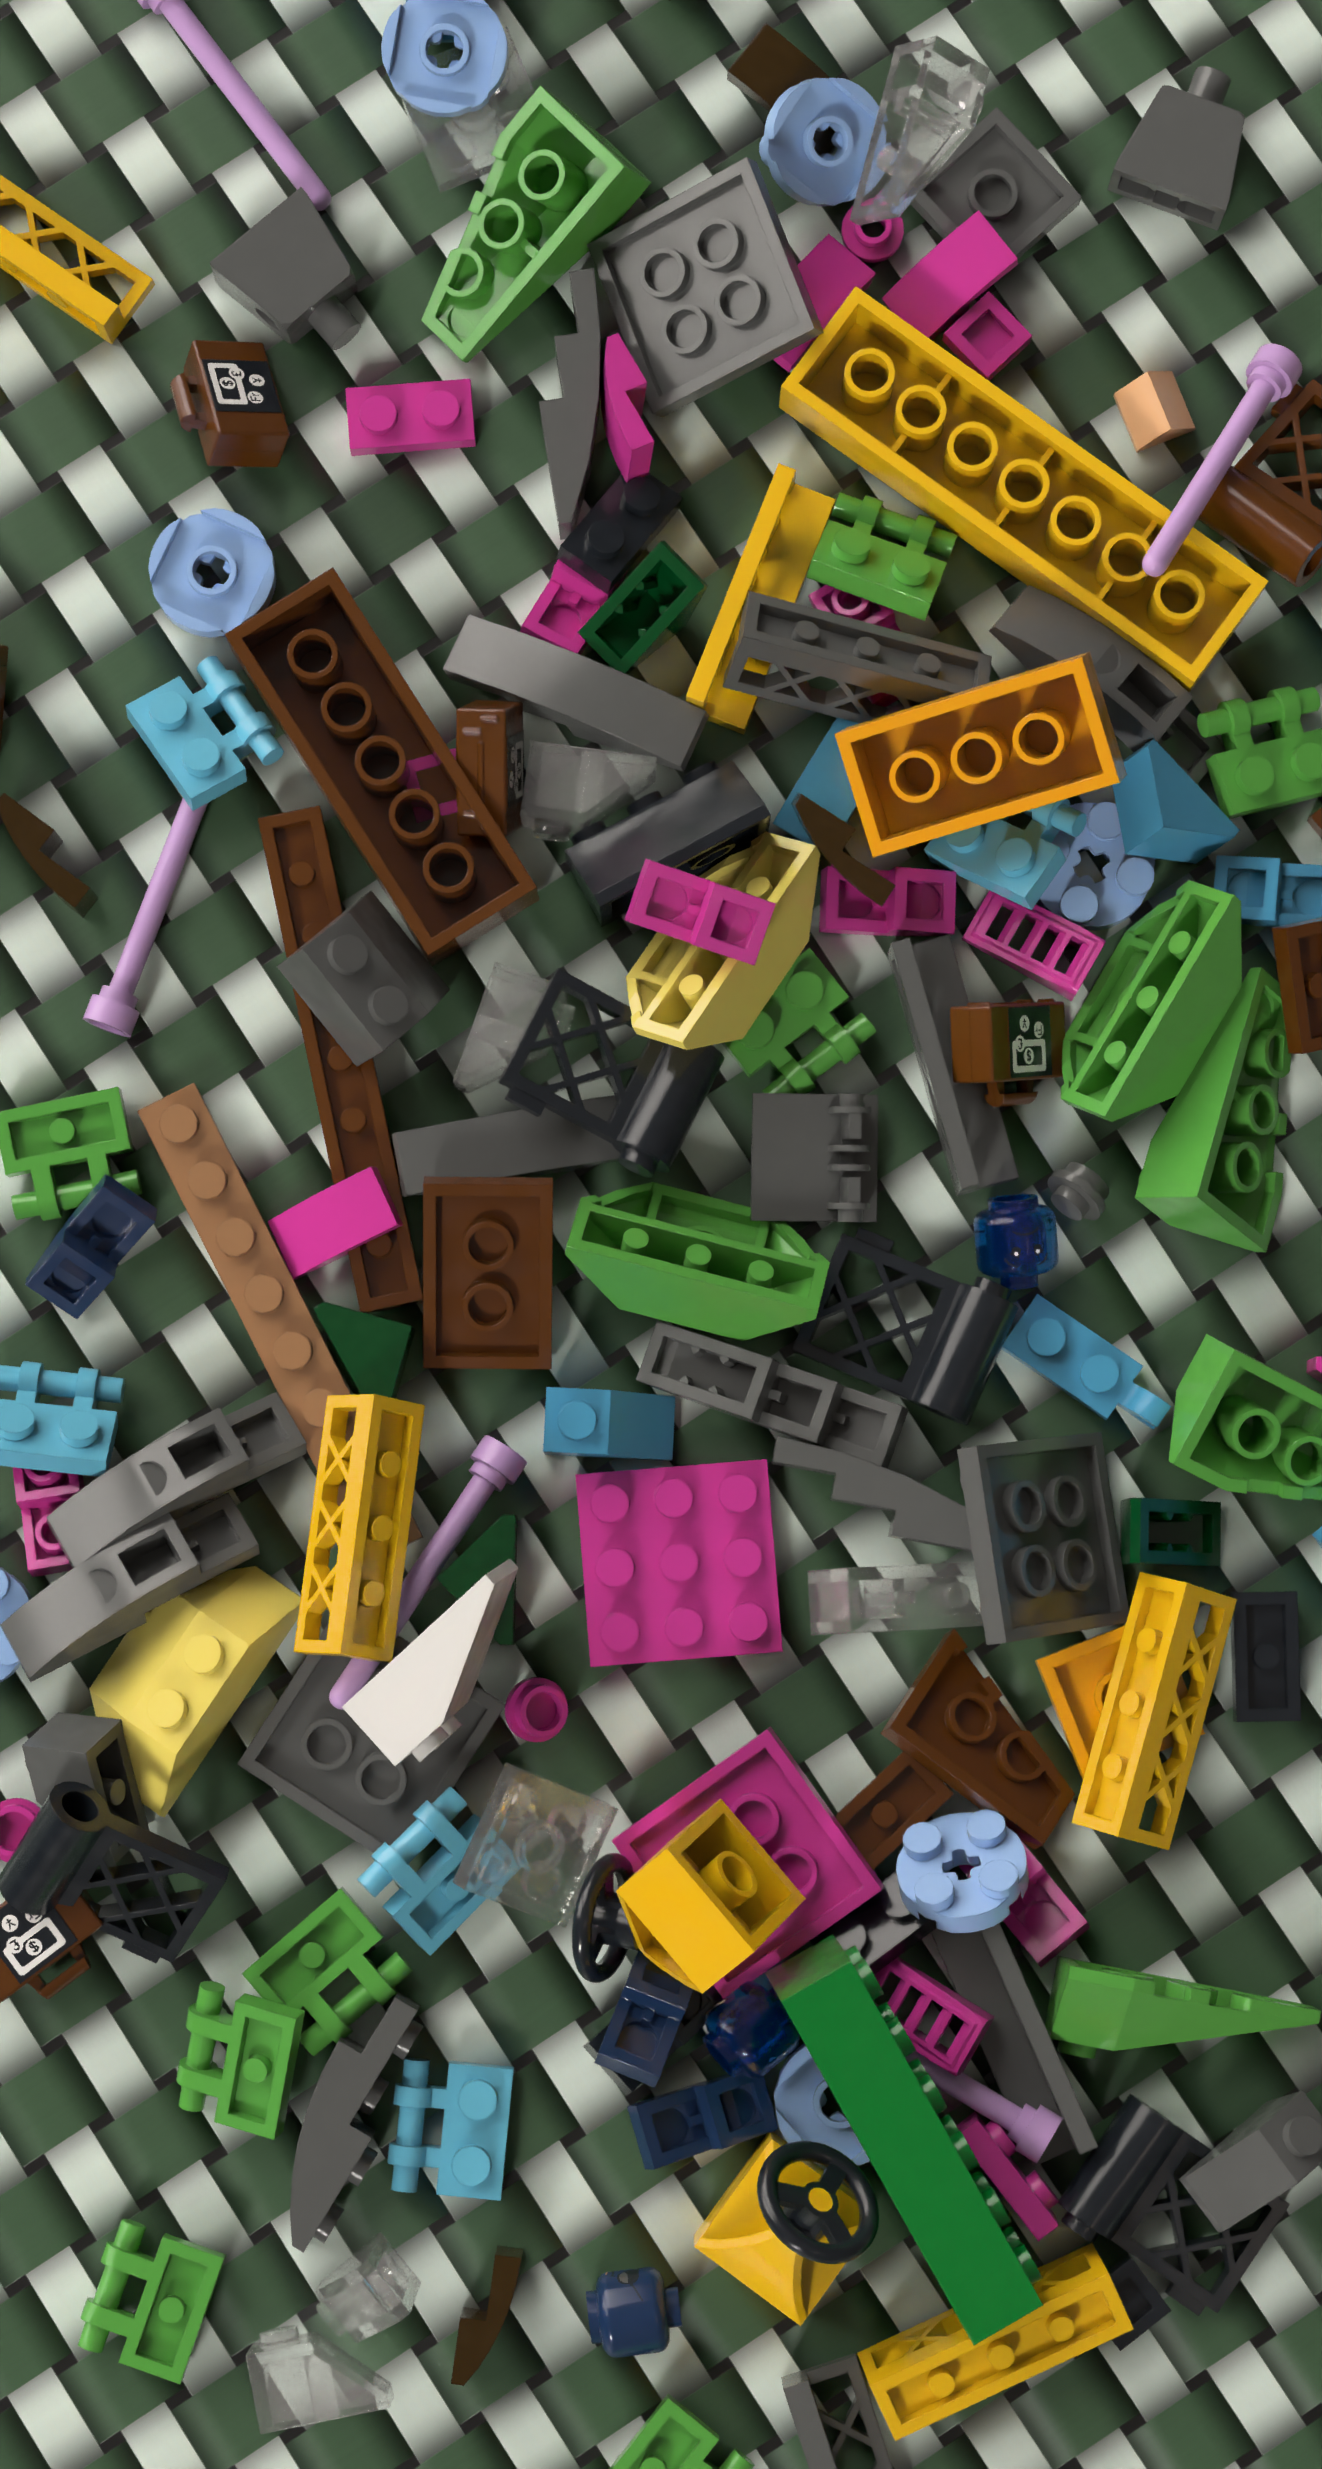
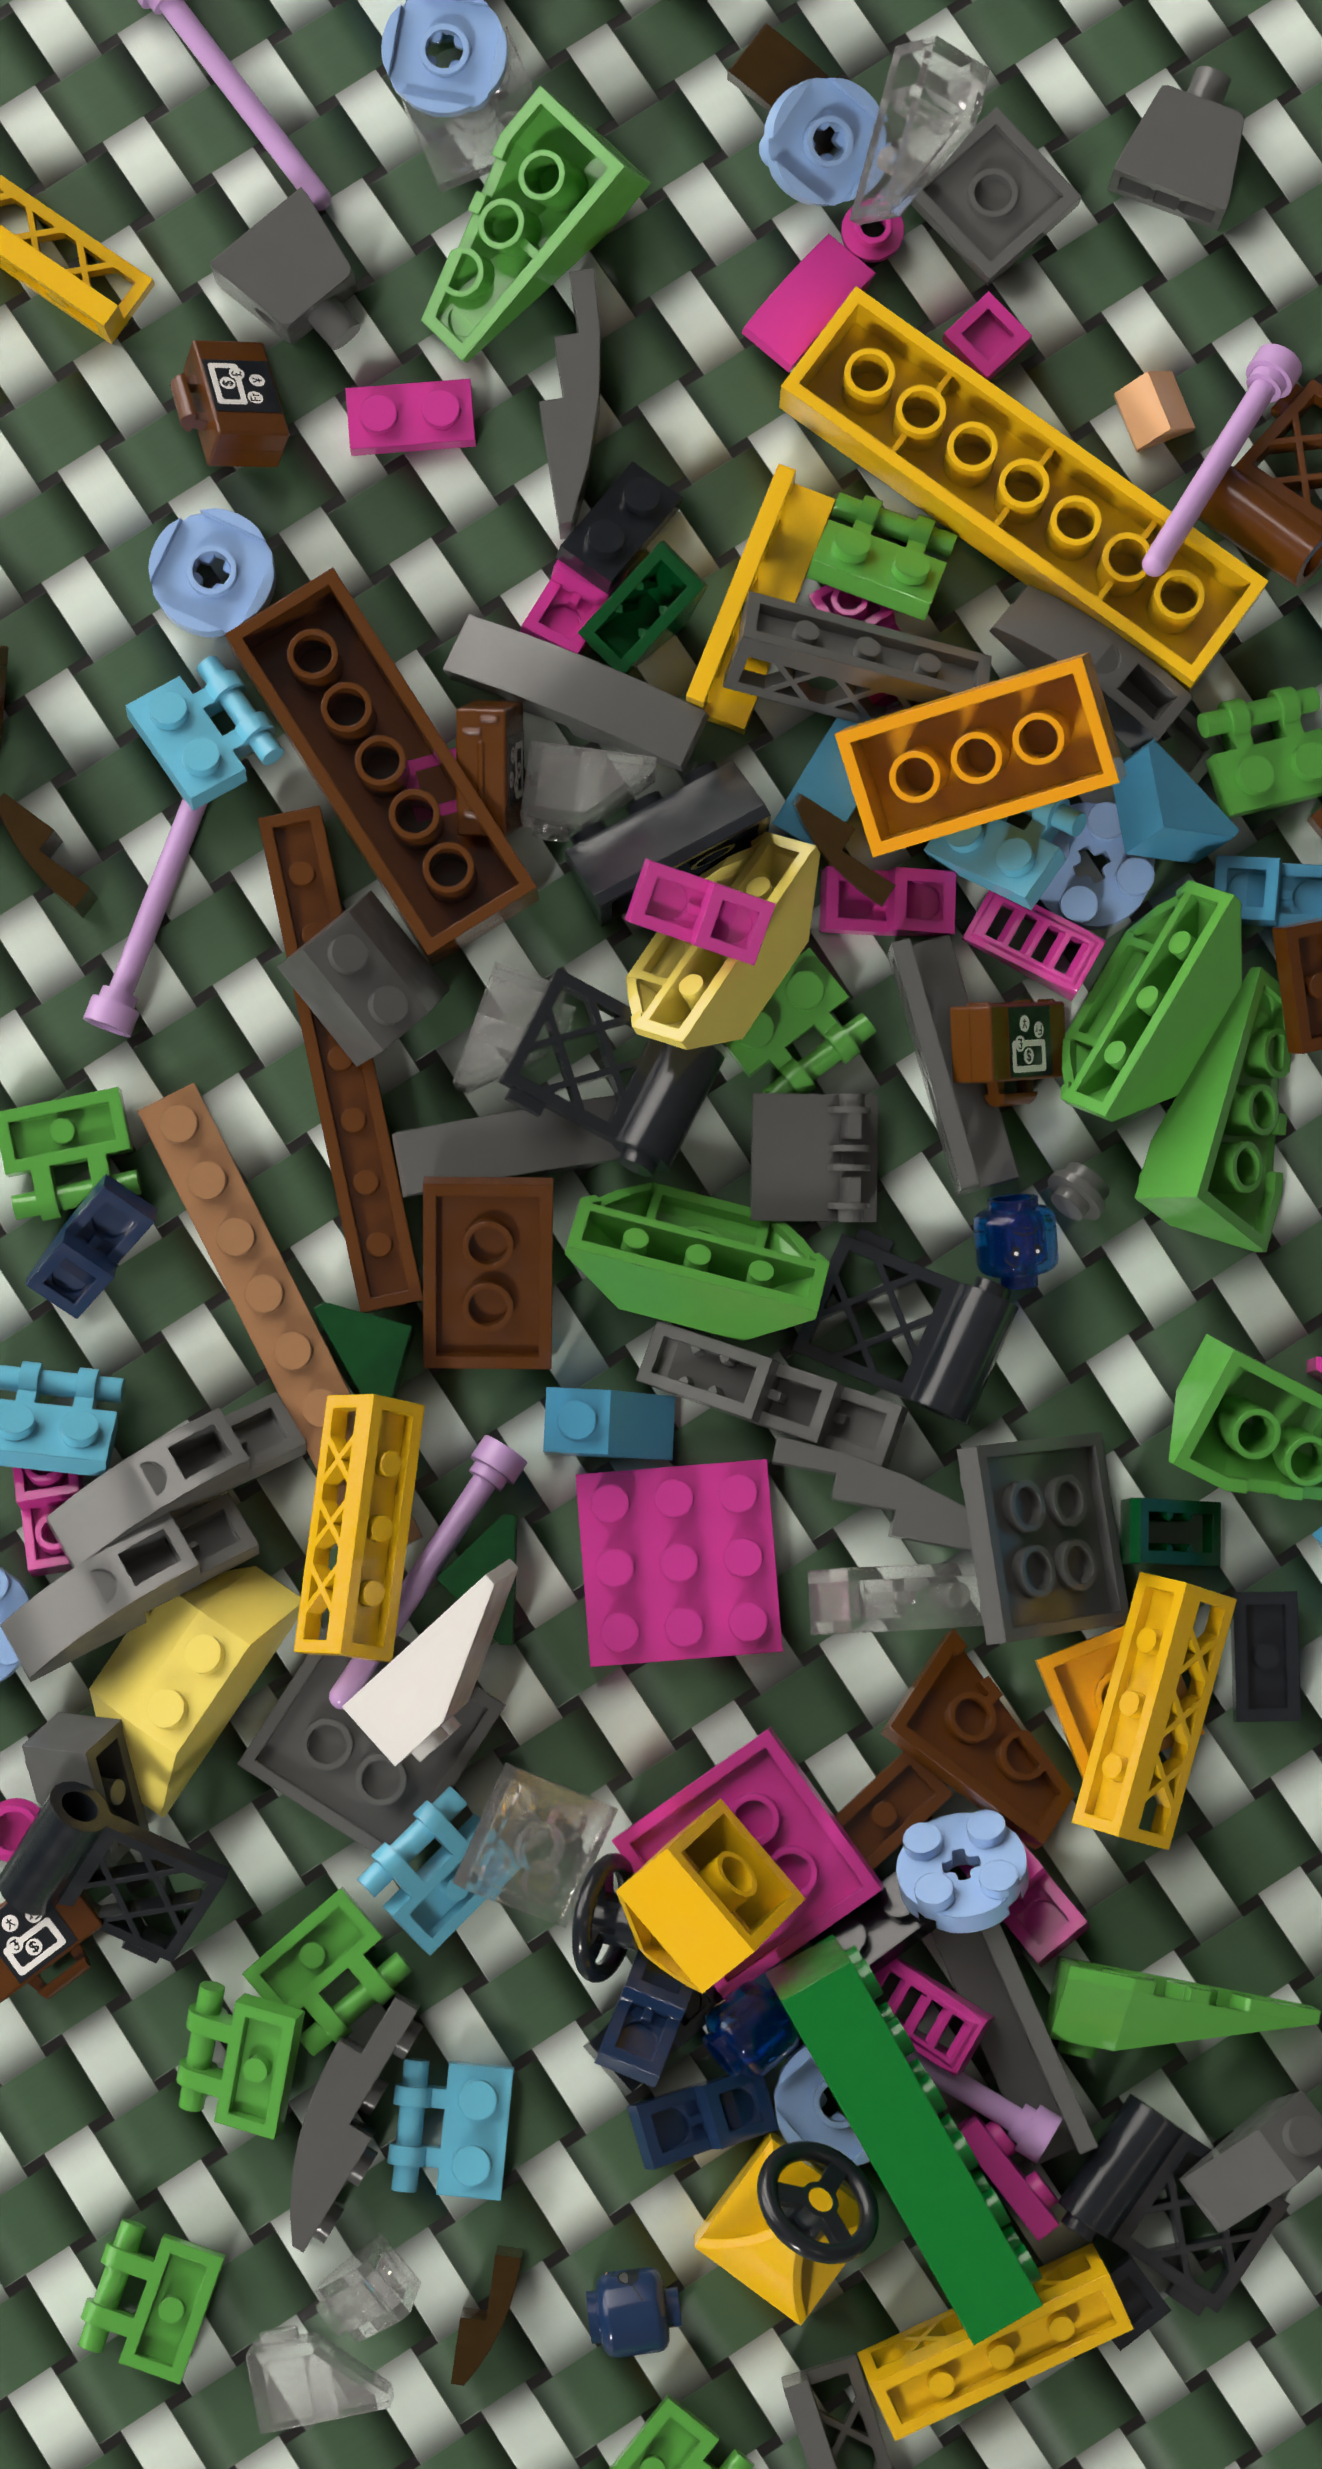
dark pink slope [268,1166,403,1279] -> none
dark pink plate [505,1677,568,1742] -> none
plate [587,157,824,418] -> none
dark pink slope [600,333,654,483] -> none
dark pink slope [882,210,1018,340] -> none
dark azure plate [1001,1294,1171,1430] -> none

